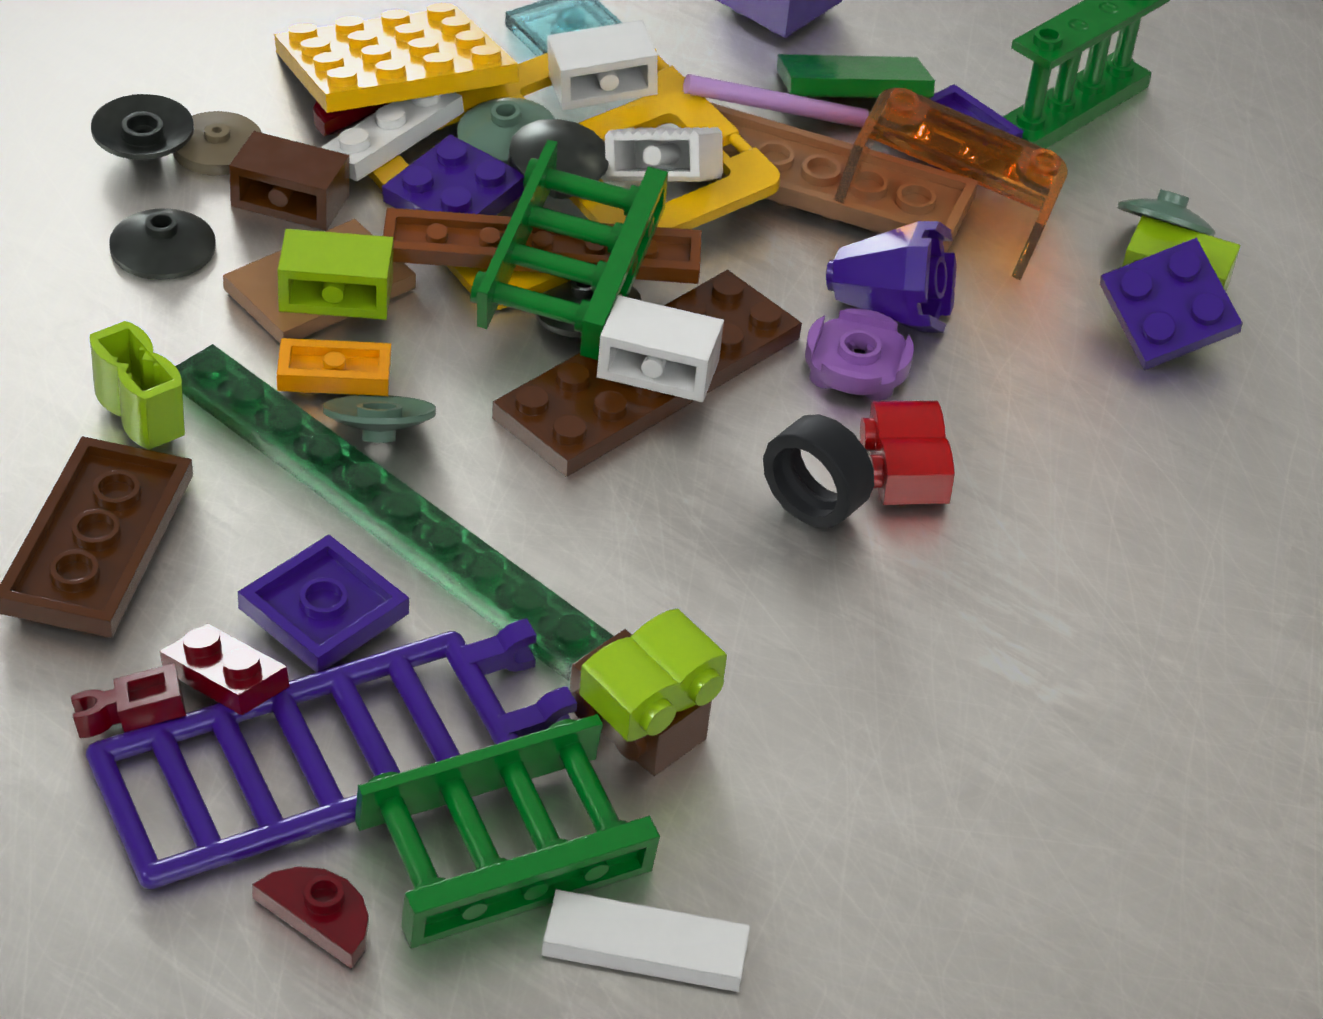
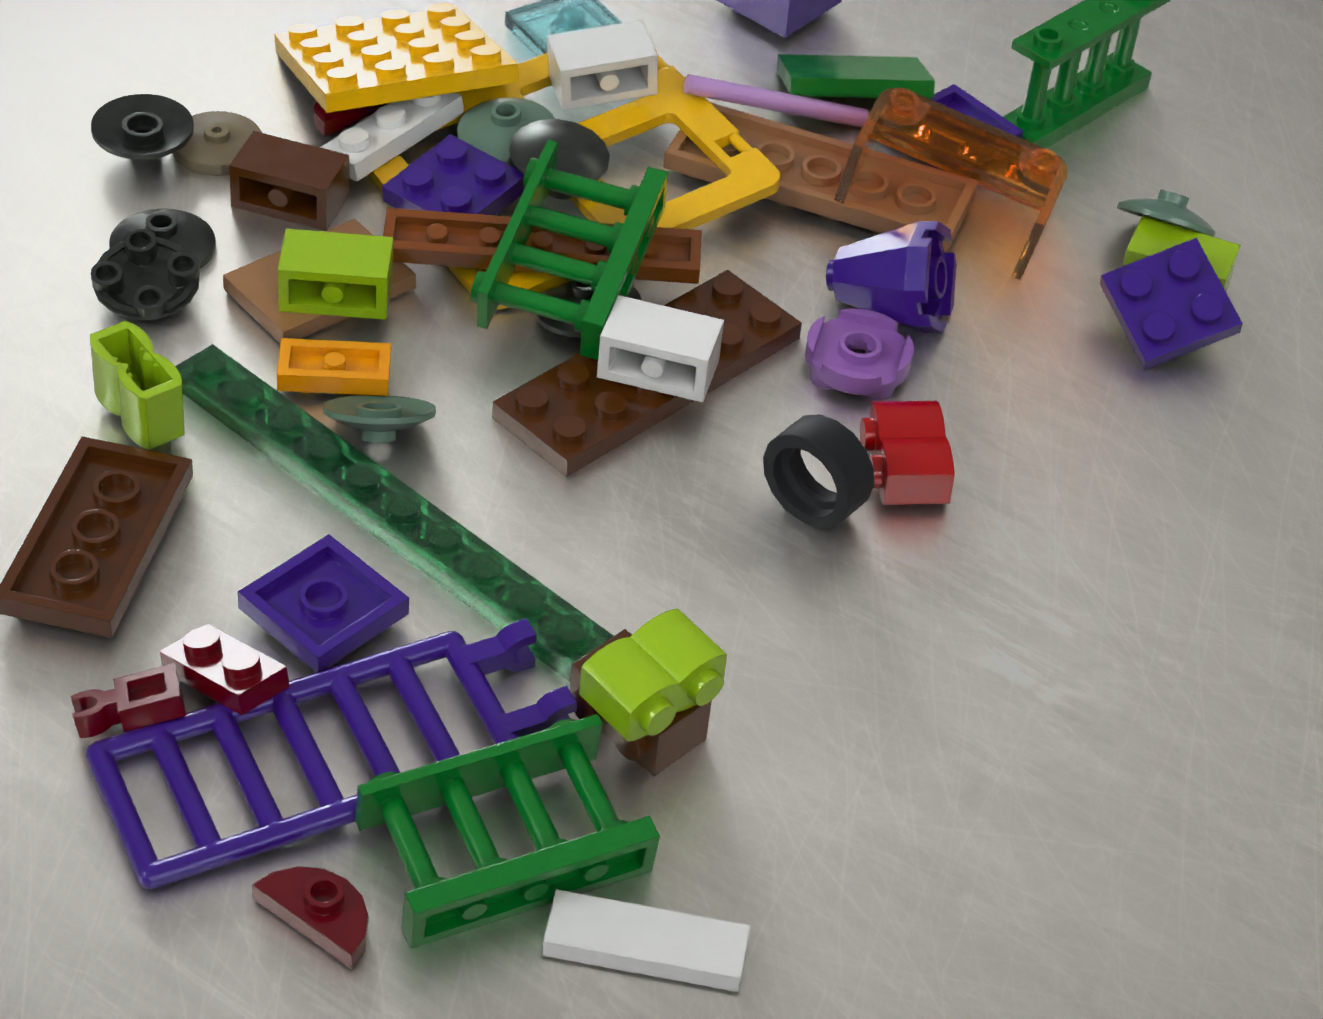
white brick [605,127,723,181] -> none
none -> pearl dark grey dish [91,228,200,320]

